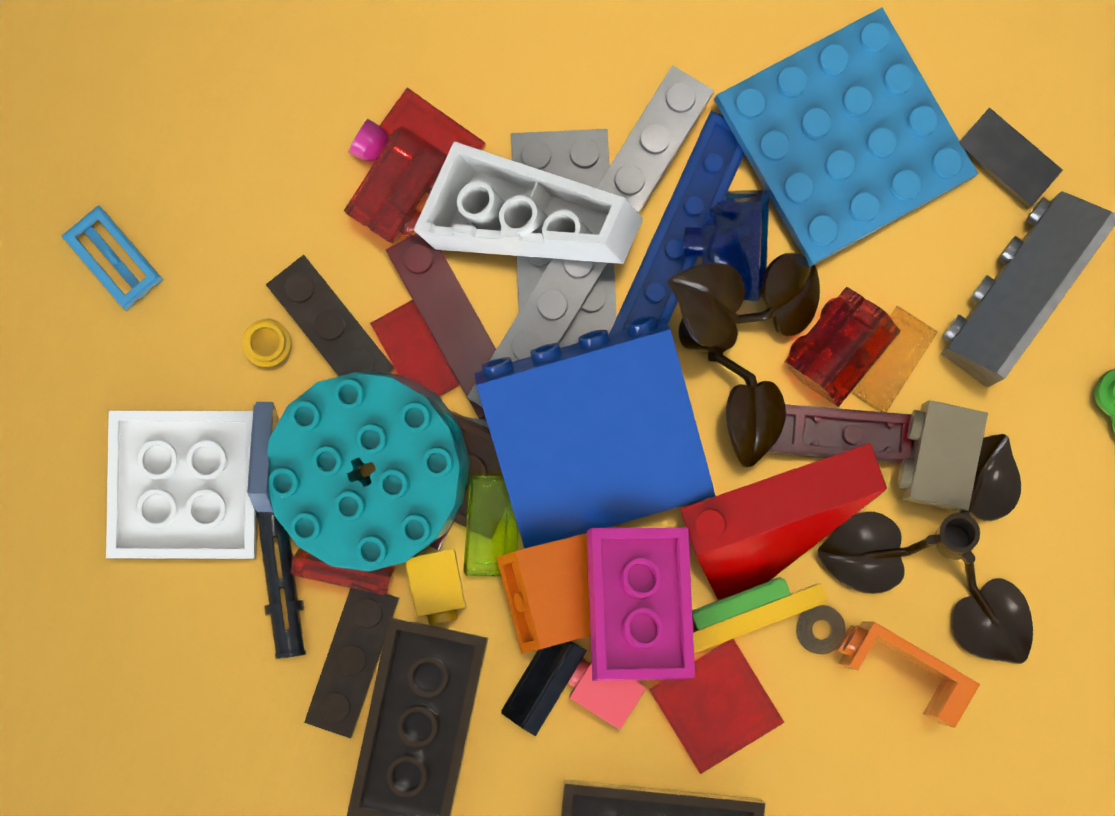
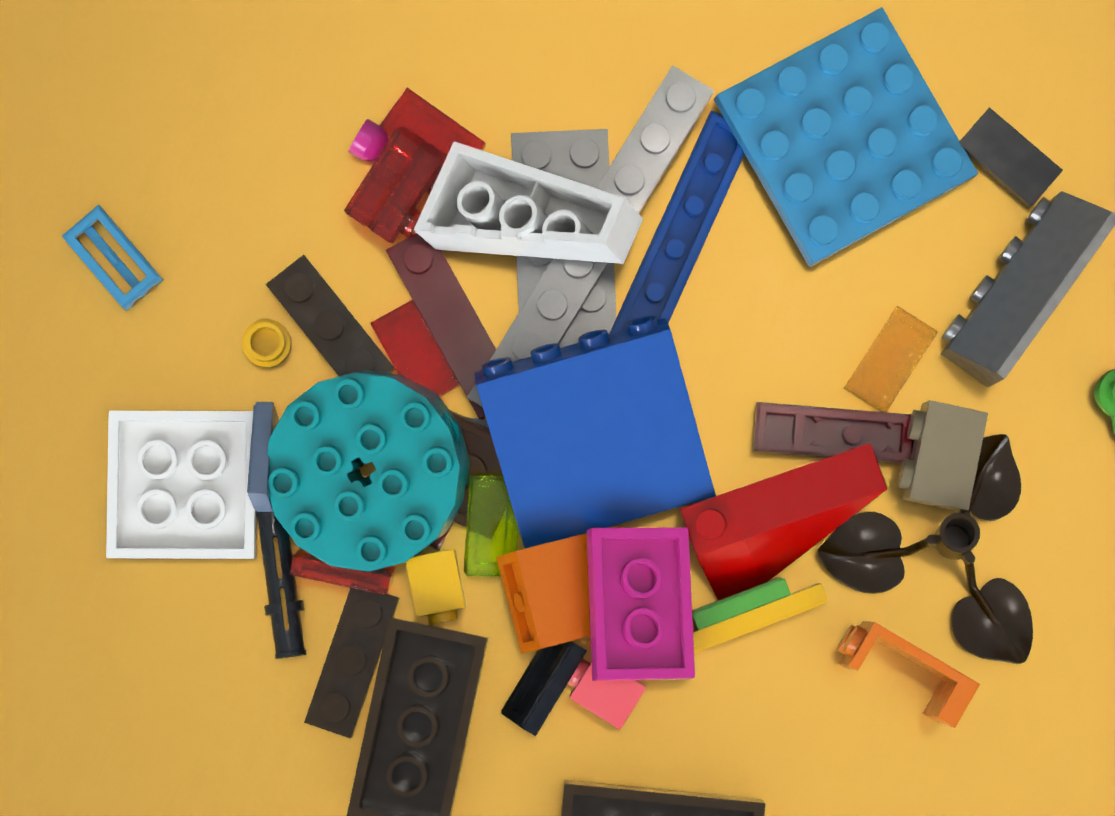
clear red tile [649,639,785,774] -> none
dark brown plant [668,253,820,467] -> none
clear blue brick [684,190,770,302] -> none
clear red brick [784,287,901,407] -> none
clear smoke plate [796,605,846,654] -> none

